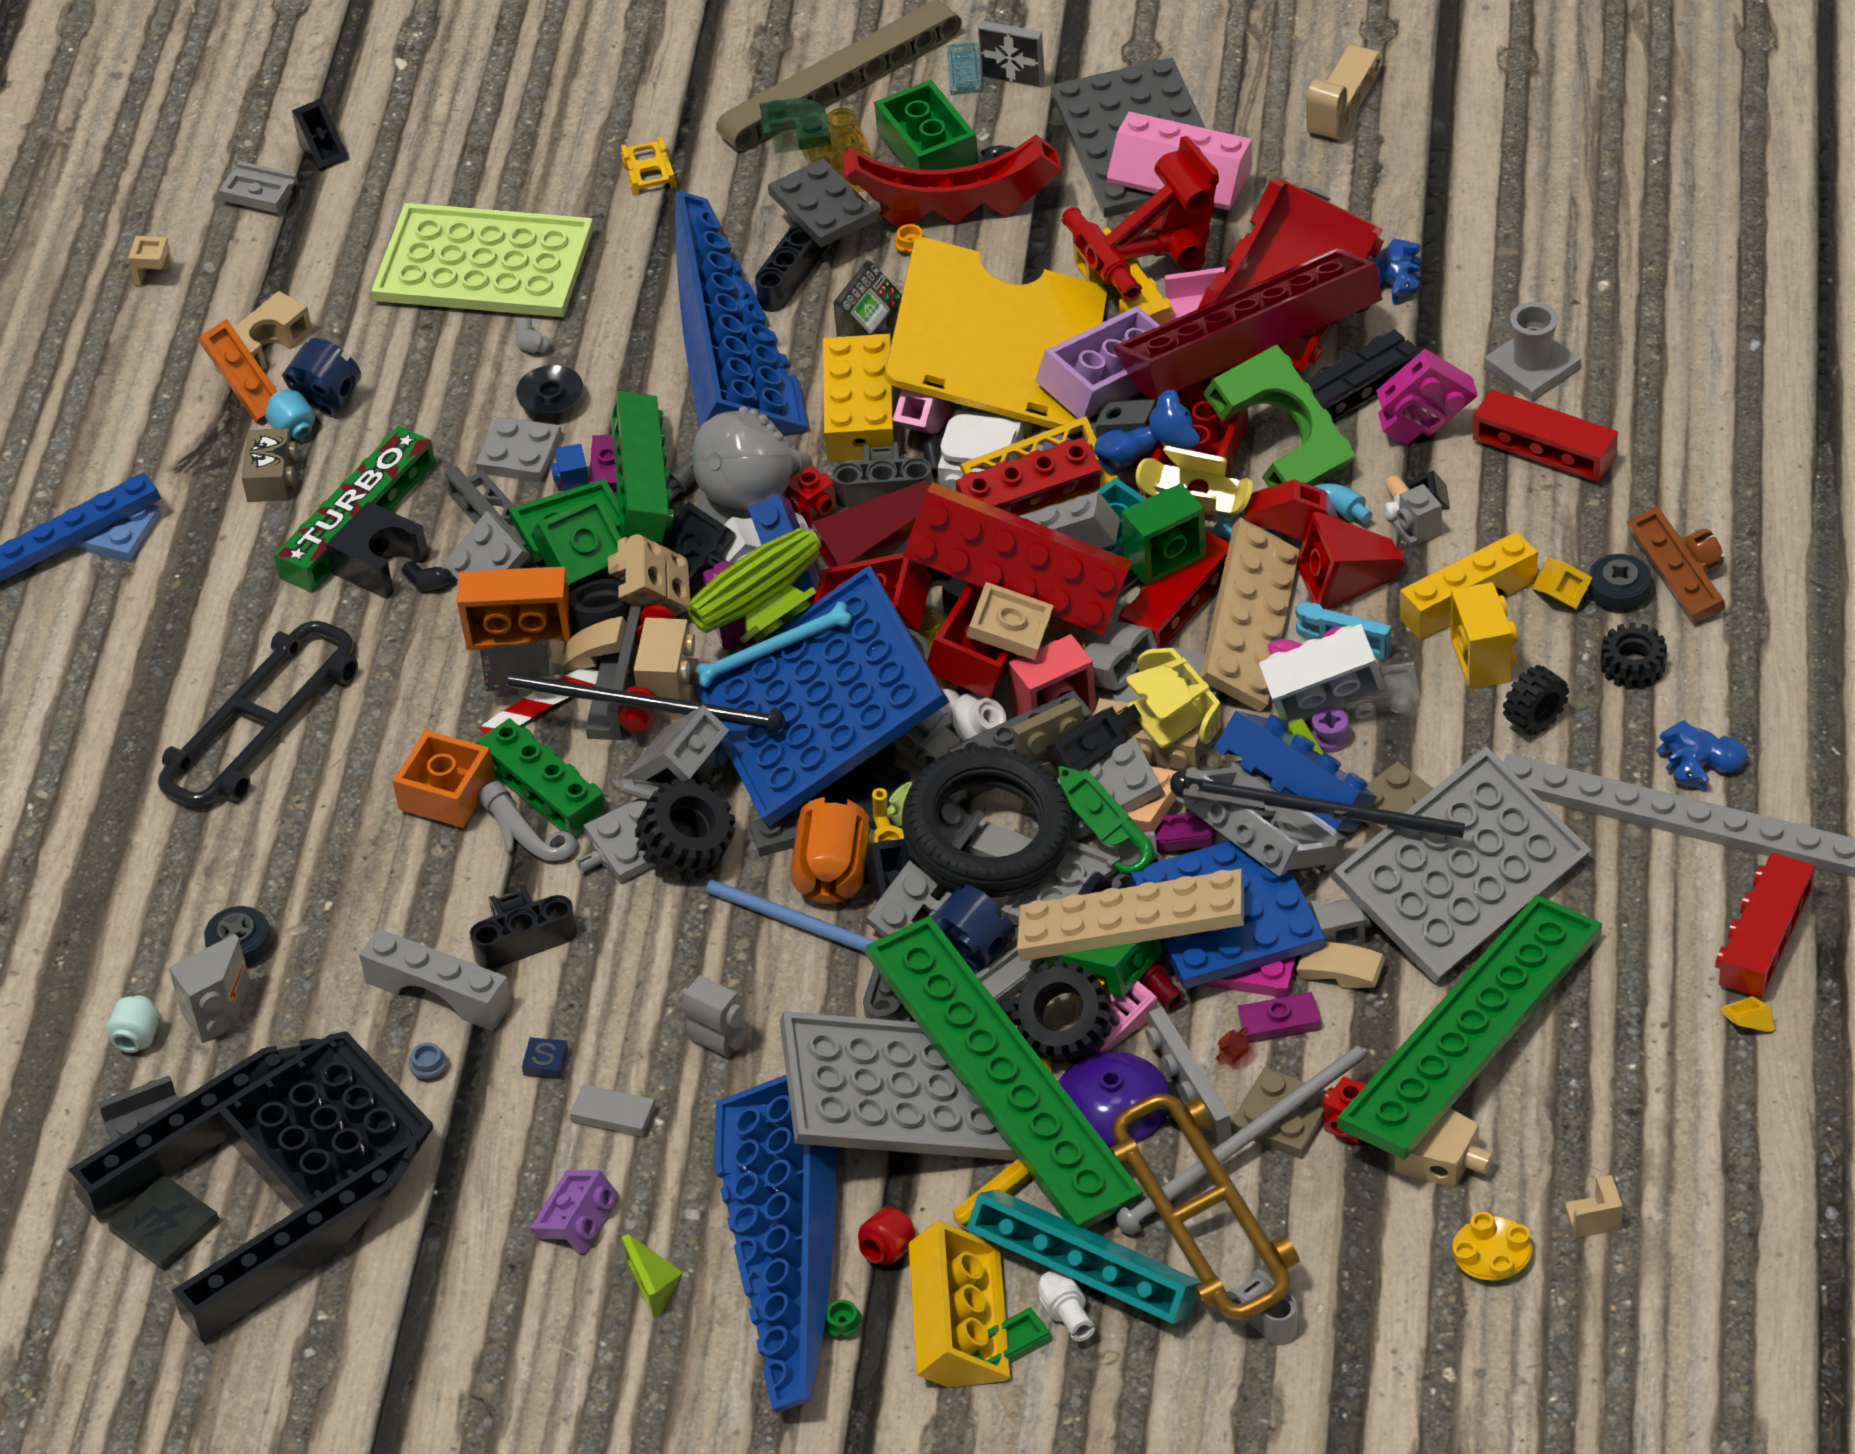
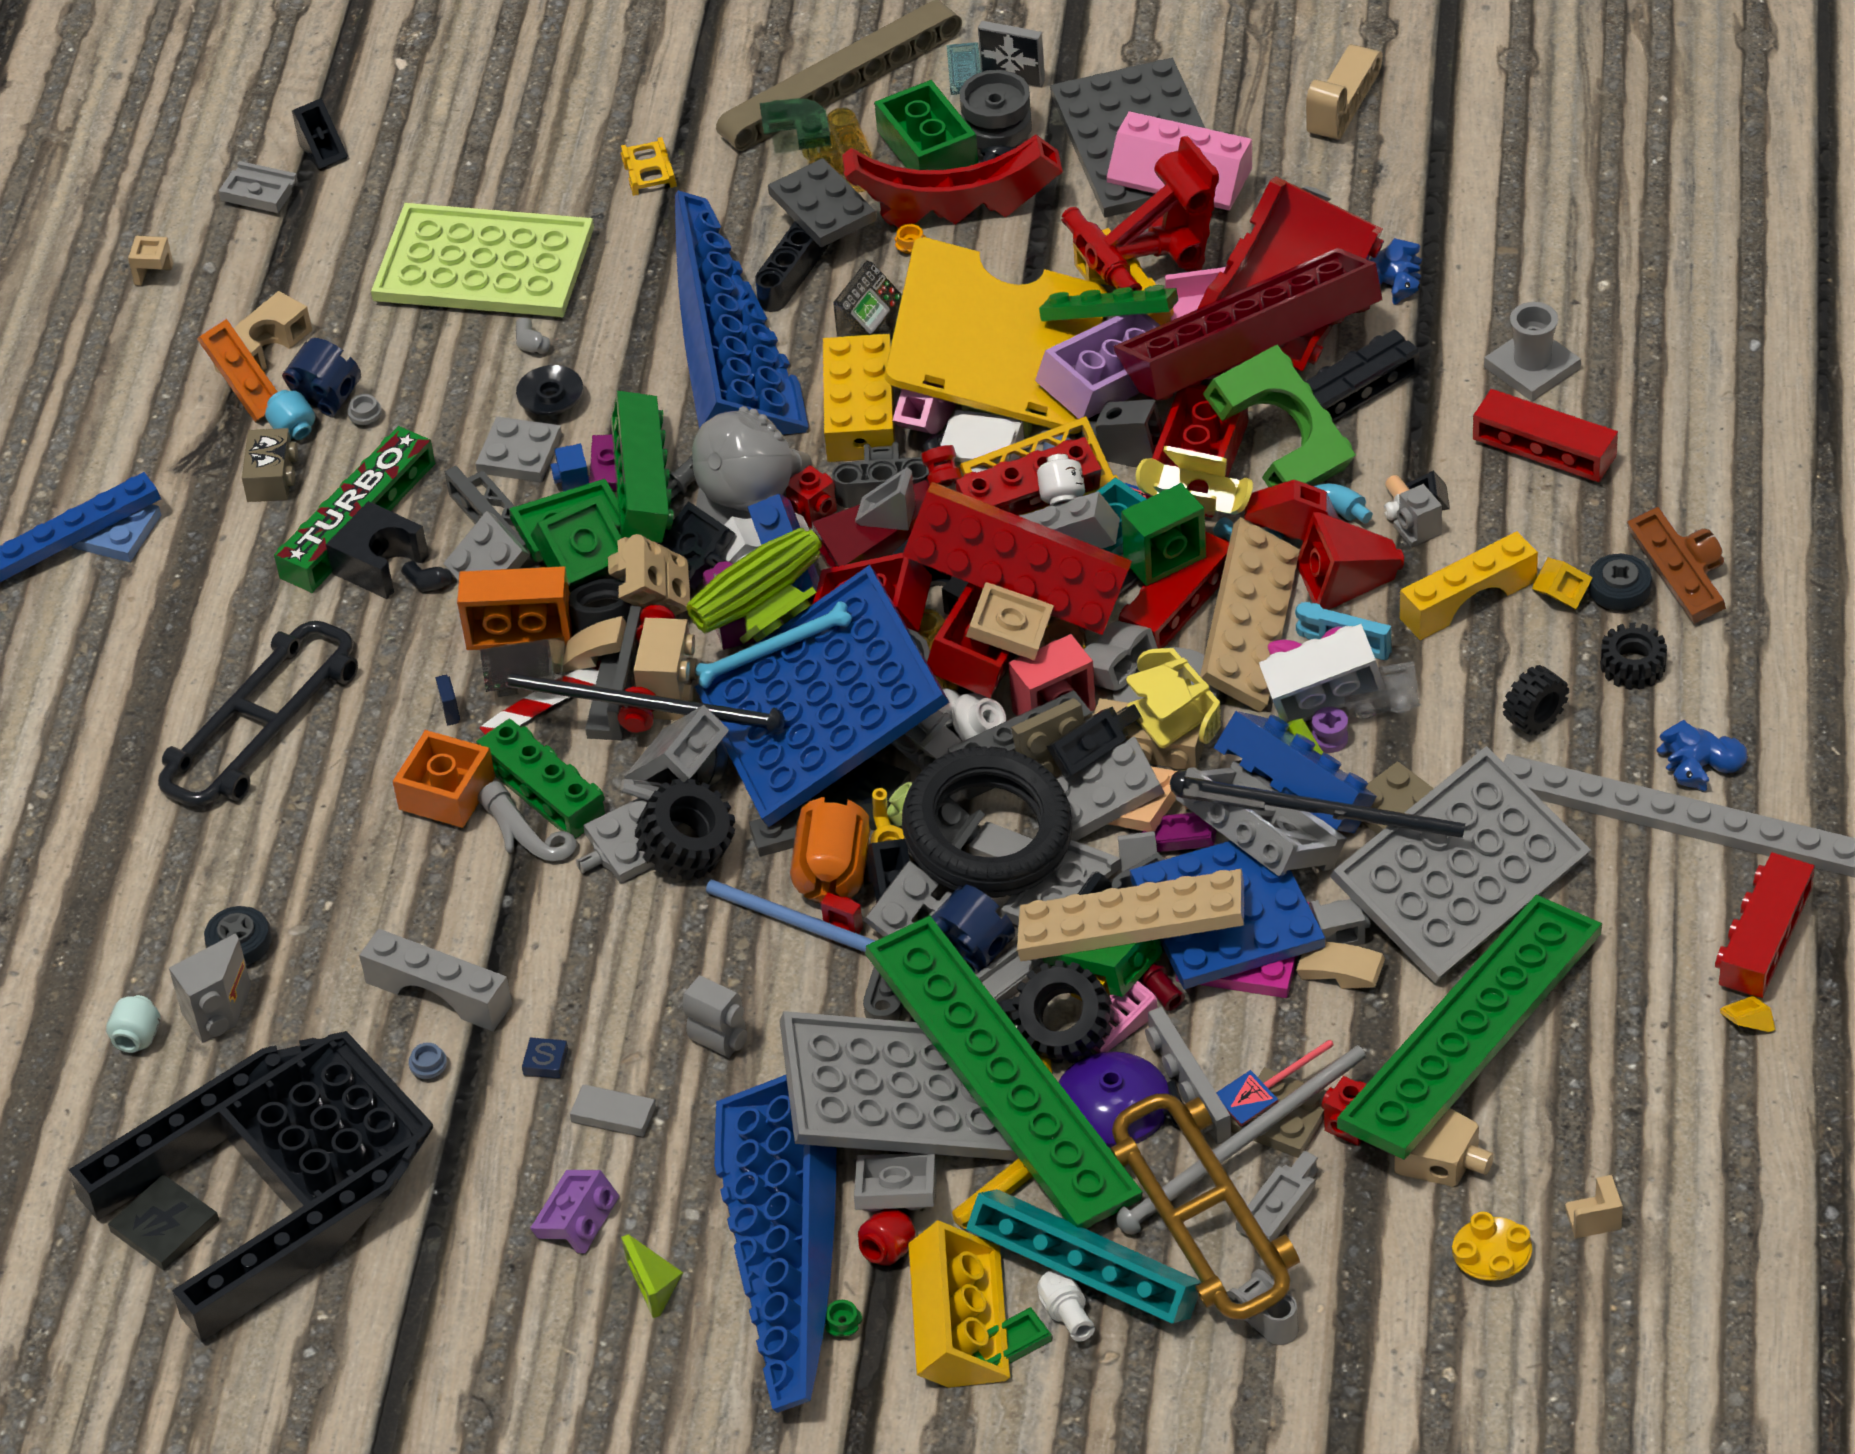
dark grey bracket [98,1076,179,1142] -> none
black piece [469,885,577,969] -> none
green plate [1058,766,1154,874] -> none
blue animal [1094,390,1200,475] -> none
clear red plate [1215,1027,1253,1064] -> none
magenta plate [1238,992,1321,1043] -> none
dark pink piece [1376,349,1478,445] -> none
yellow brick [1450,582,1517,690] -> none
none -> light grey plate [348,394,382,425]
none -> dark blue tile [435,674,460,726]
none -> red plate [821,892,863,934]
none -> light grey plate [854,1153,937,1212]
none -> light grey slope [855,467,915,530]
none -> red wheel [921,445,962,487]
none -> dark grey wheel [960,70,1032,149]
none -> white head [1037,454,1085,506]
none -> green plate [1039,285,1179,321]
none -> piece [1216,1040,1333,1126]
none -> light grey hinge [1236,1150,1318,1243]

